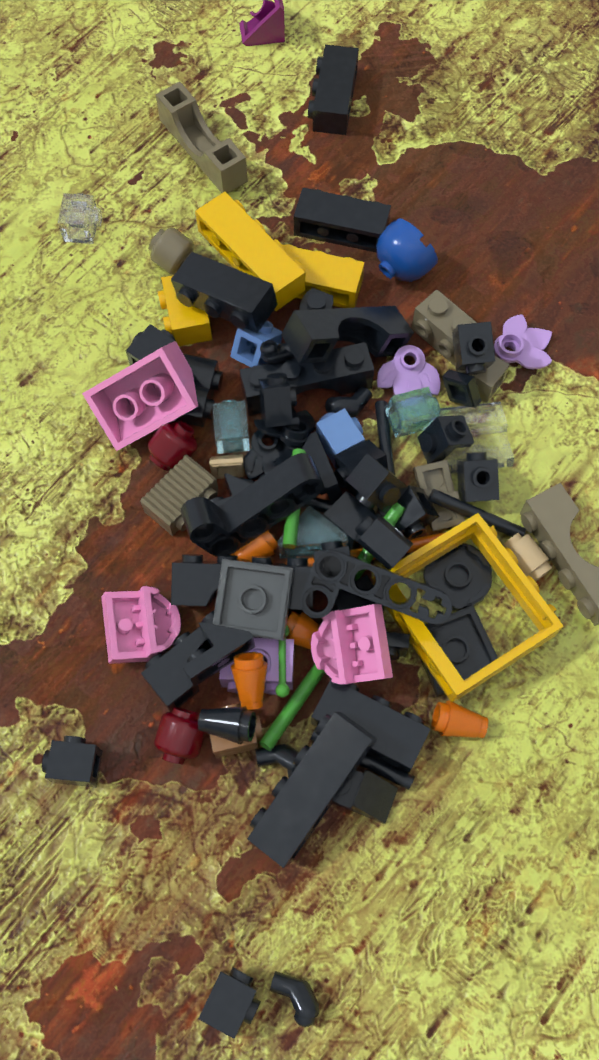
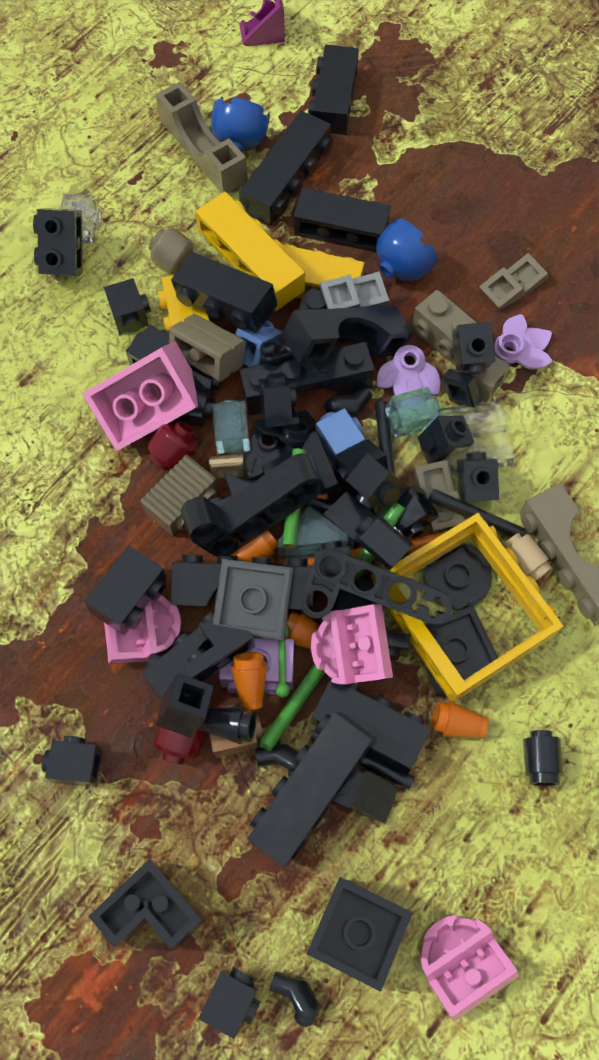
none -> black brick [33,208,83,276]
none -> black brick [84,546,167,636]
none -> black brick [88,859,205,950]
none -> black brick [104,278,151,335]
none -> black brick [155,673,213,738]
none -> dark tan brick [169,313,246,382]
none -> blue cylinder [211,98,270,153]
none -> black brick [239,110,333,226]
none -> black brick [306,877,413,992]
none -> light grey slope [320,271,389,309]
none -> bright pink slope [420,915,519,1022]
none -> dark tan slope [479,253,548,310]
none -> black brick [523,730,563,786]

